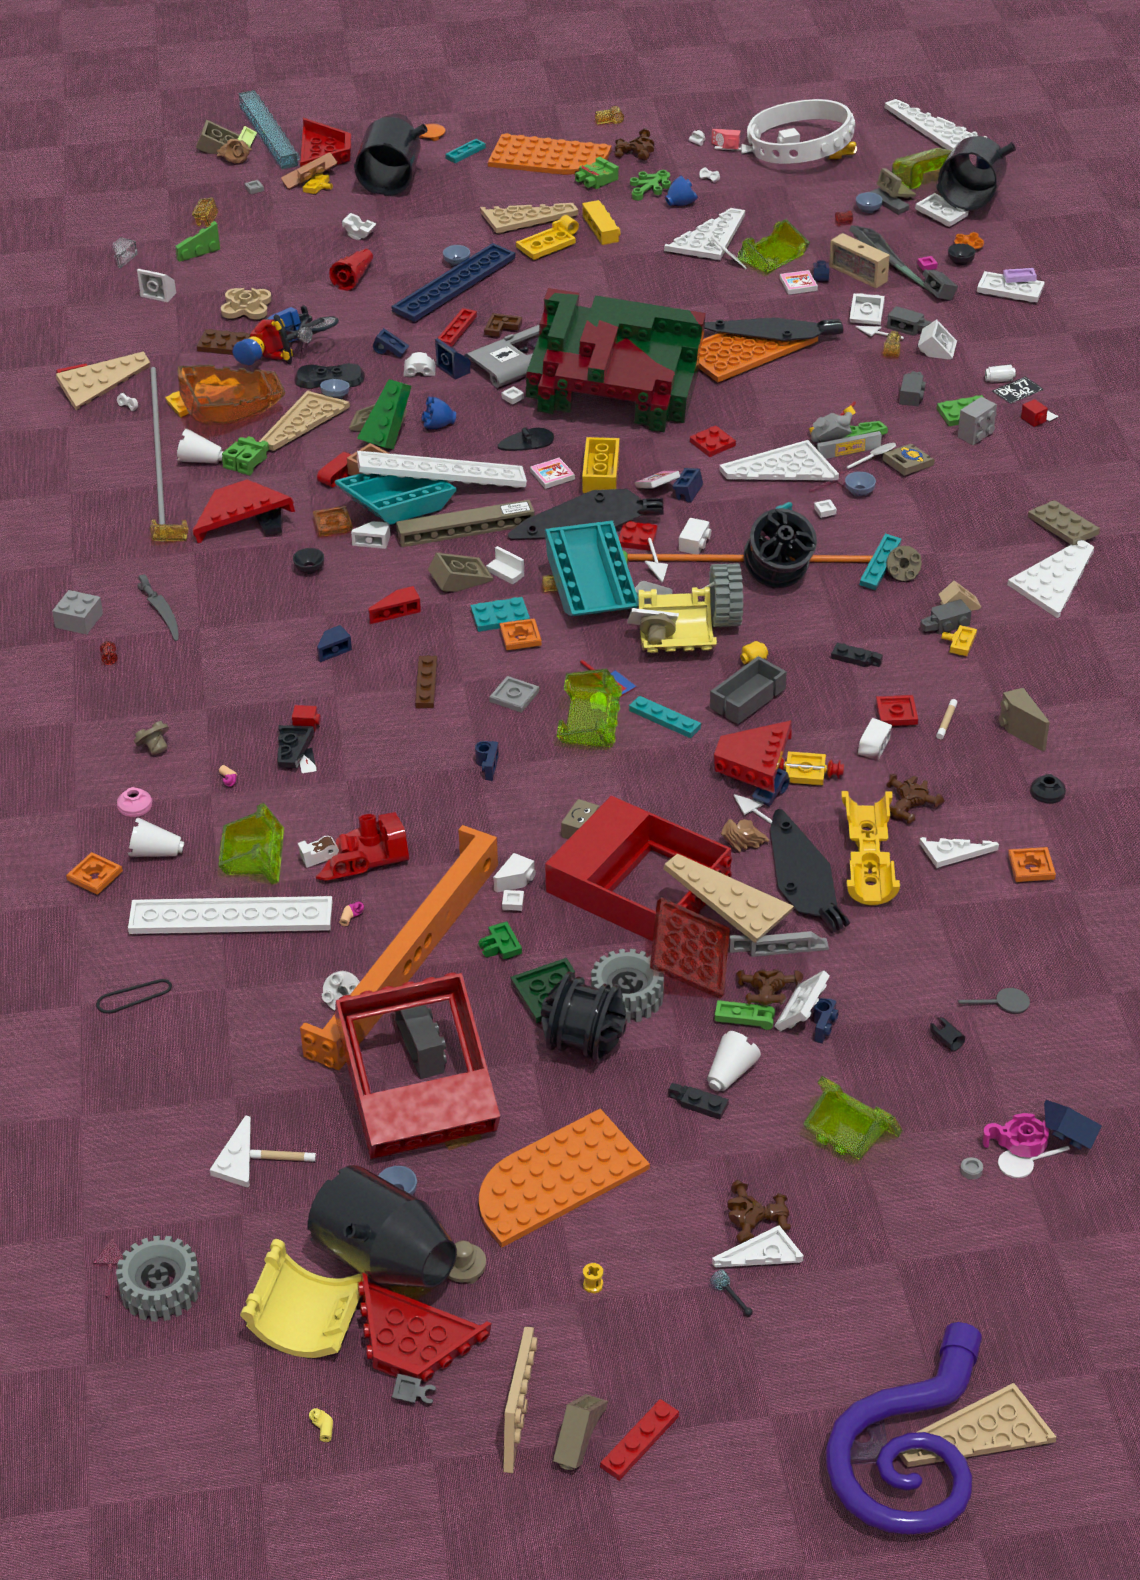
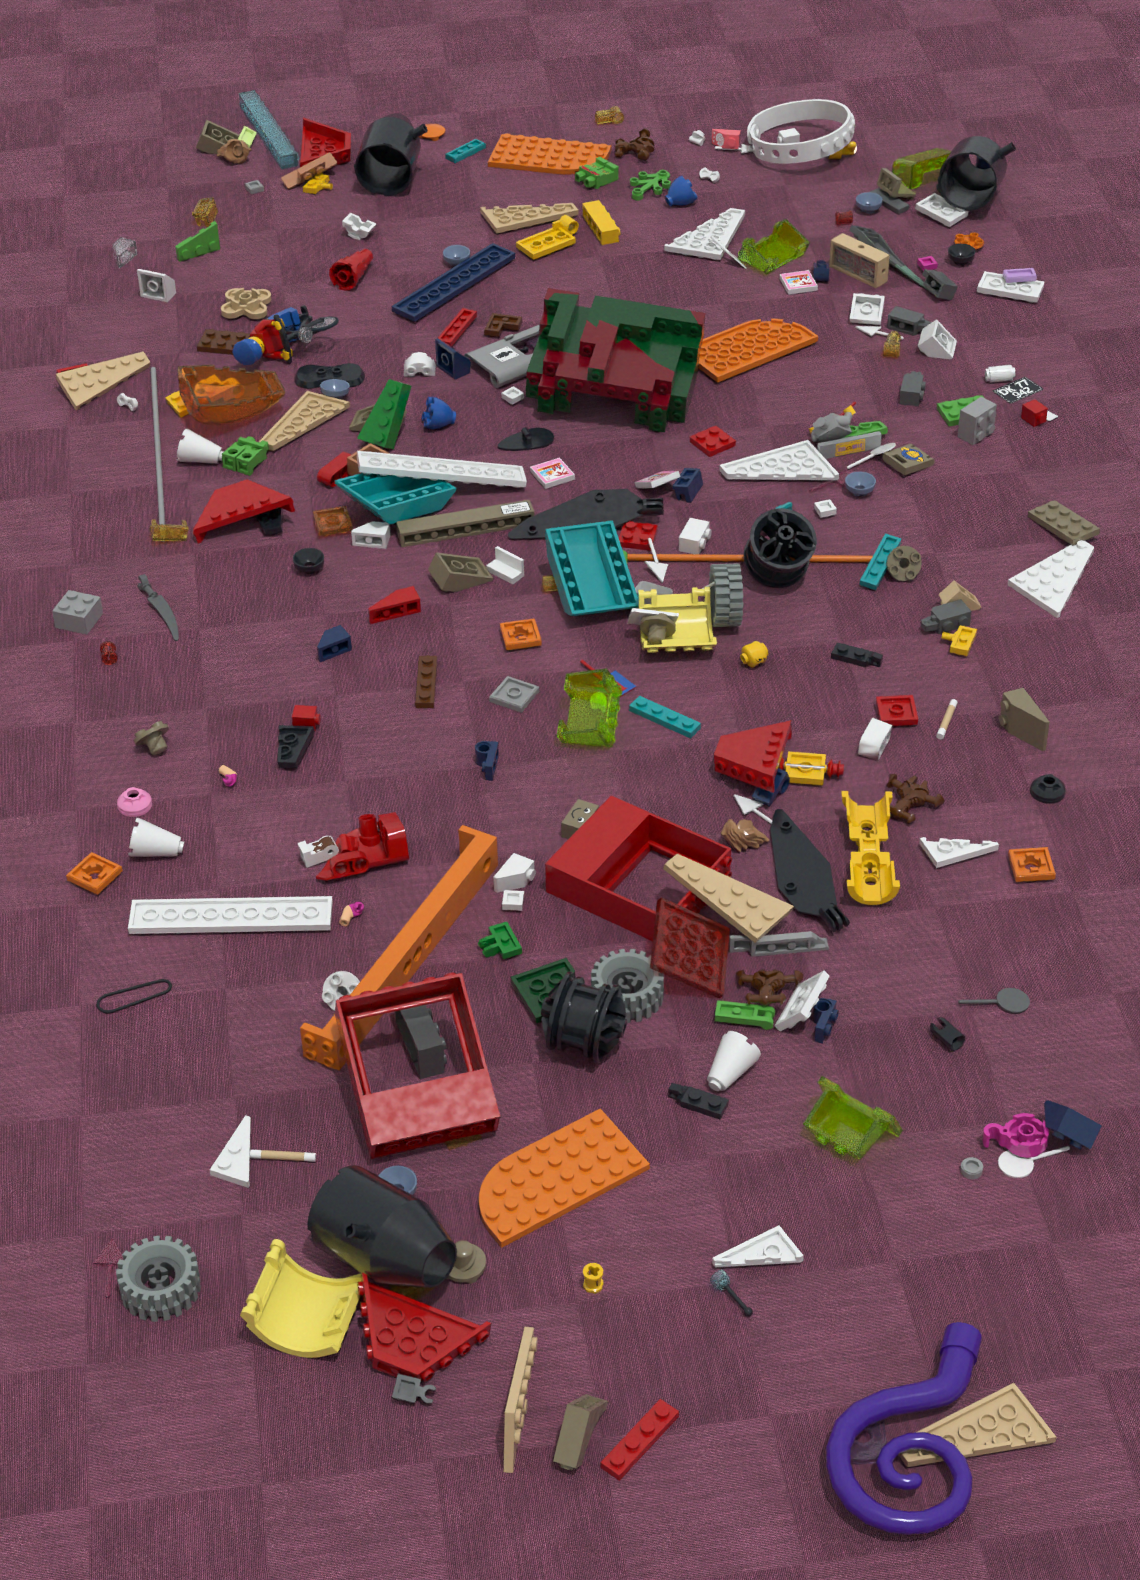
clear neon green windscreen [218,803,284,885] -> none
white sticker [300,748,317,773] -> none
light yellow arm [309,1408,333,1442] -> none
dark blue plate [373,328,409,358] -> none
teal plate [471,597,530,632] -> none
yellow brick [582,437,620,493] -> none
black wing [704,317,844,342] -> none
dark grey piece [710,656,787,724] -> none
reddish brown piece [727,1180,791,1244] -> none
white wing [884,99,987,152] -> none

